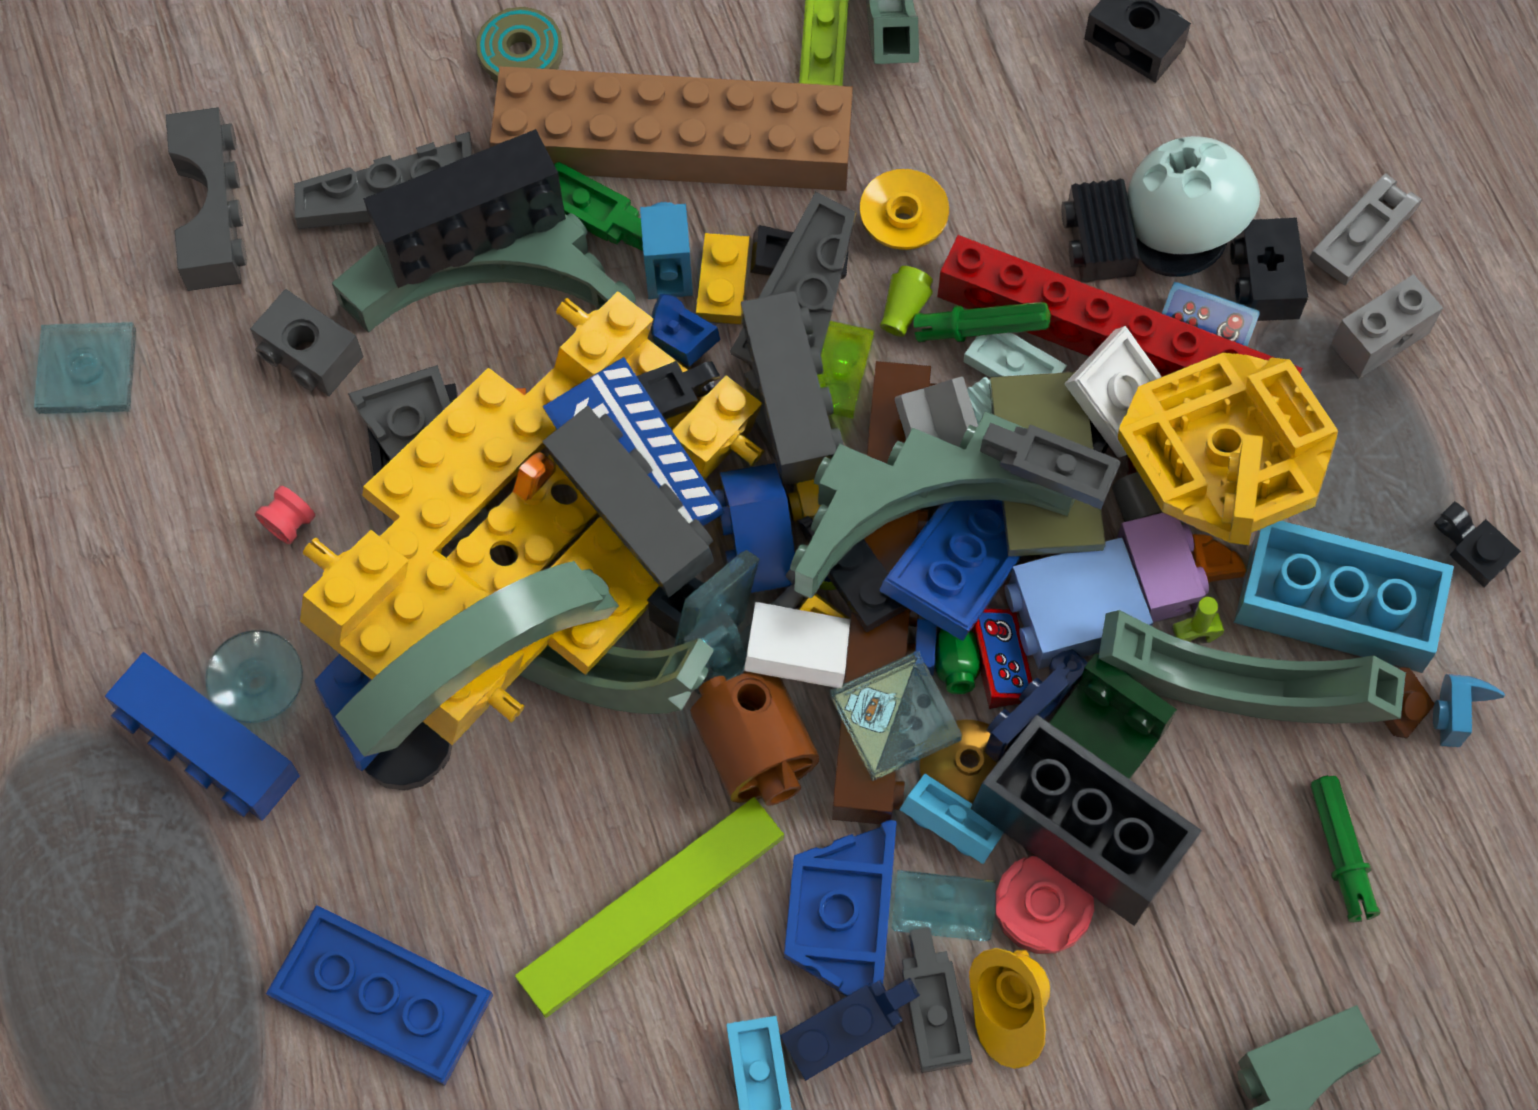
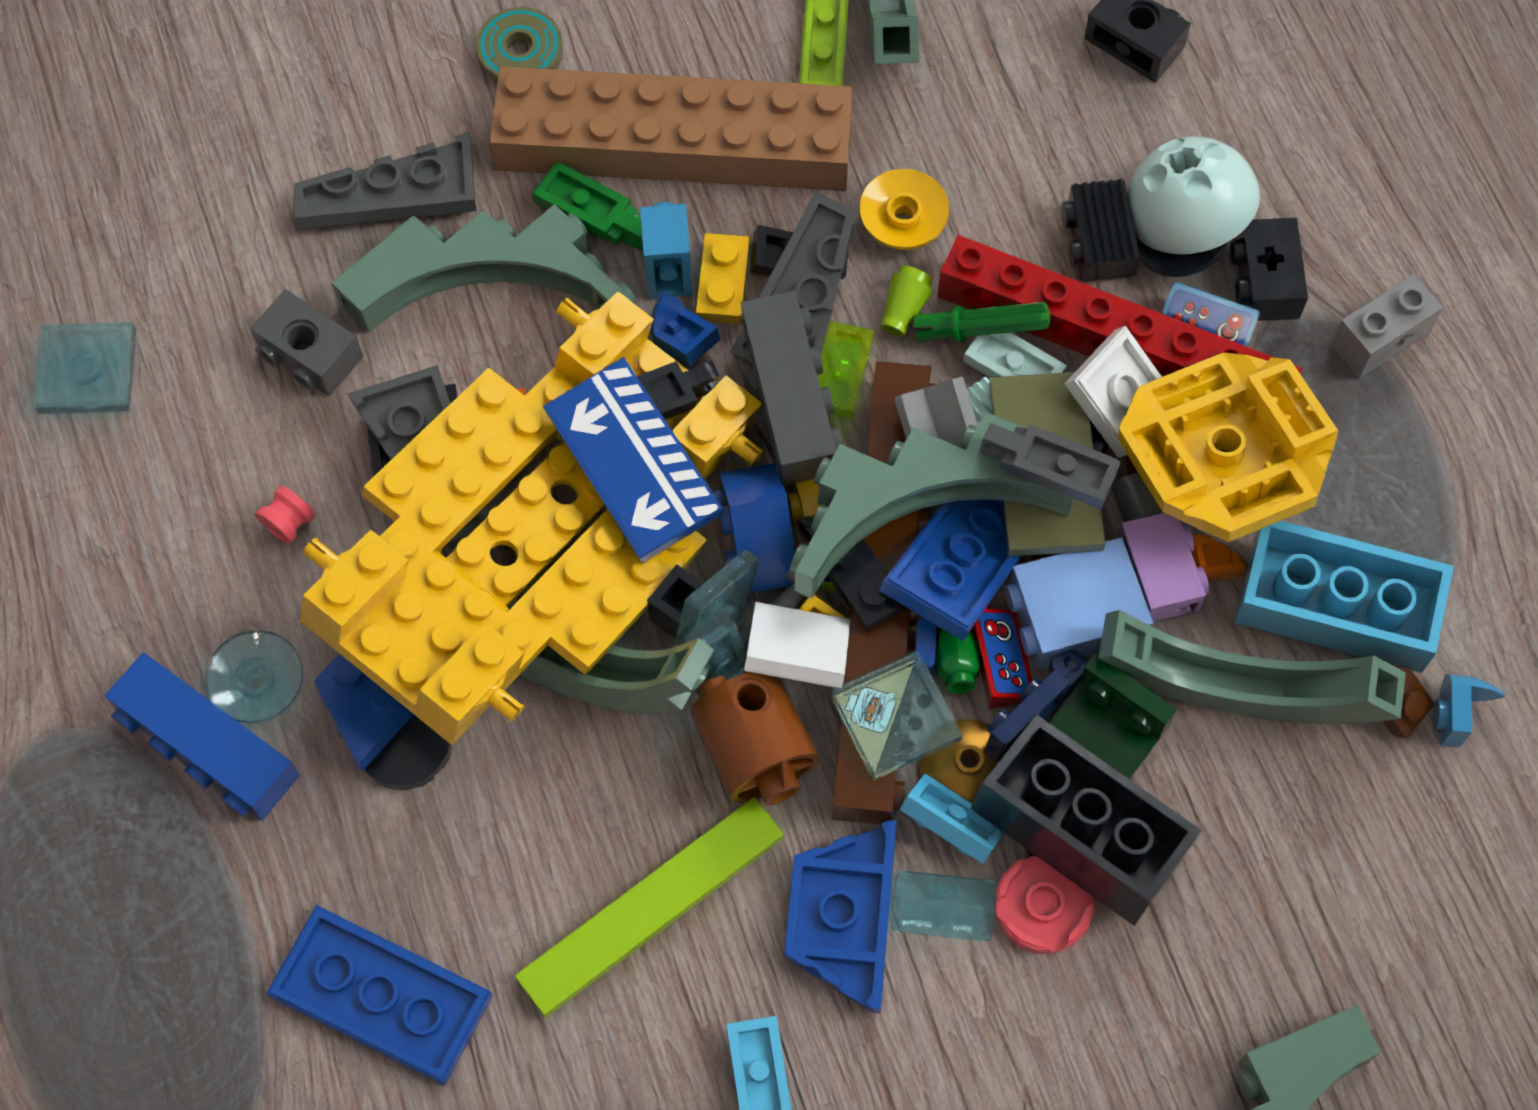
dark grey arch [165,107,247,291] -> none
sand green arch [335,561,619,757] -> none
black brick [363,129,566,288] -> none
orange tile [513,452,556,501] -> none
dark grey brick [542,406,714,597] -> none
dark blue hinge [780,978,920,1081] -> none
dark grey hinge [902,926,973,1073] -> none
yellow piece [969,948,1050,1069] -> none
lime bar [1172,597,1224,643] -> none
yellow plate [1222,434,1263,545] -> none
light grey plate [1309,173,1422,286] -> none
green axle [1310,775,1380,923] -> none
black plate [1434,501,1521,588] -> none

